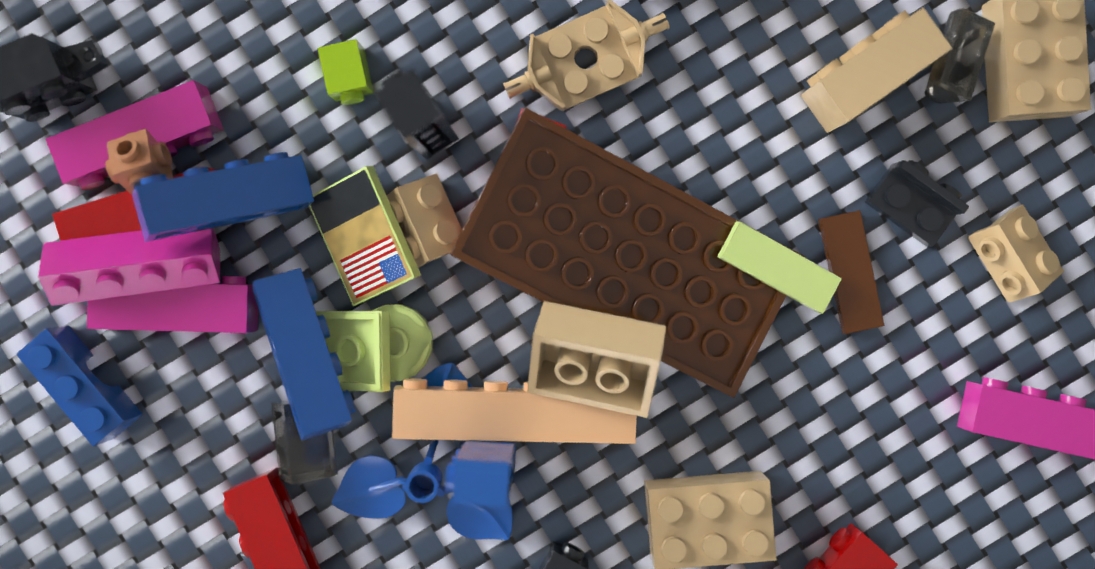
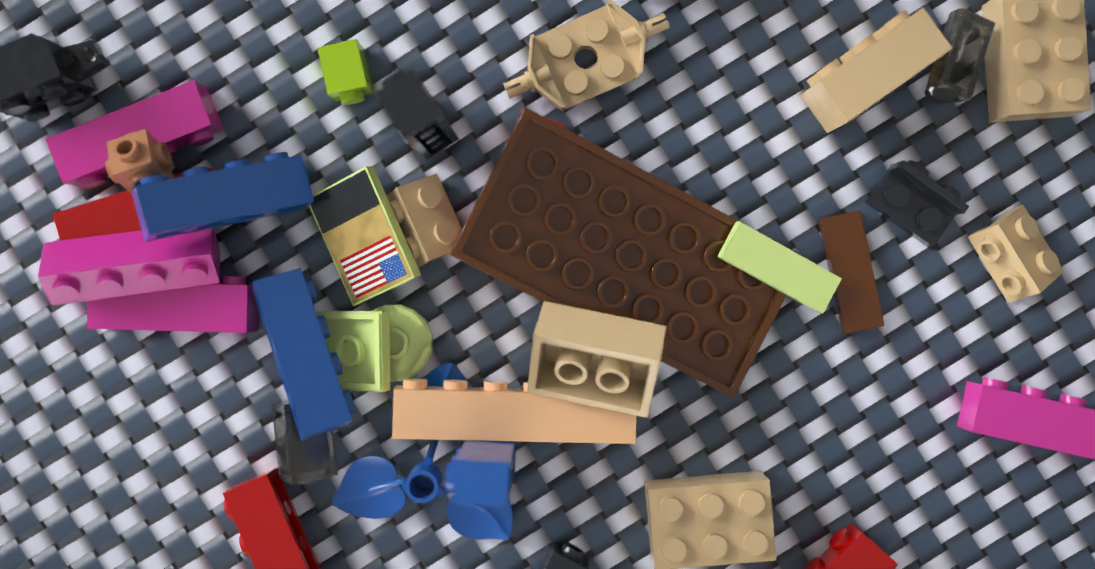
blue arch [16,326,143,447] -> none

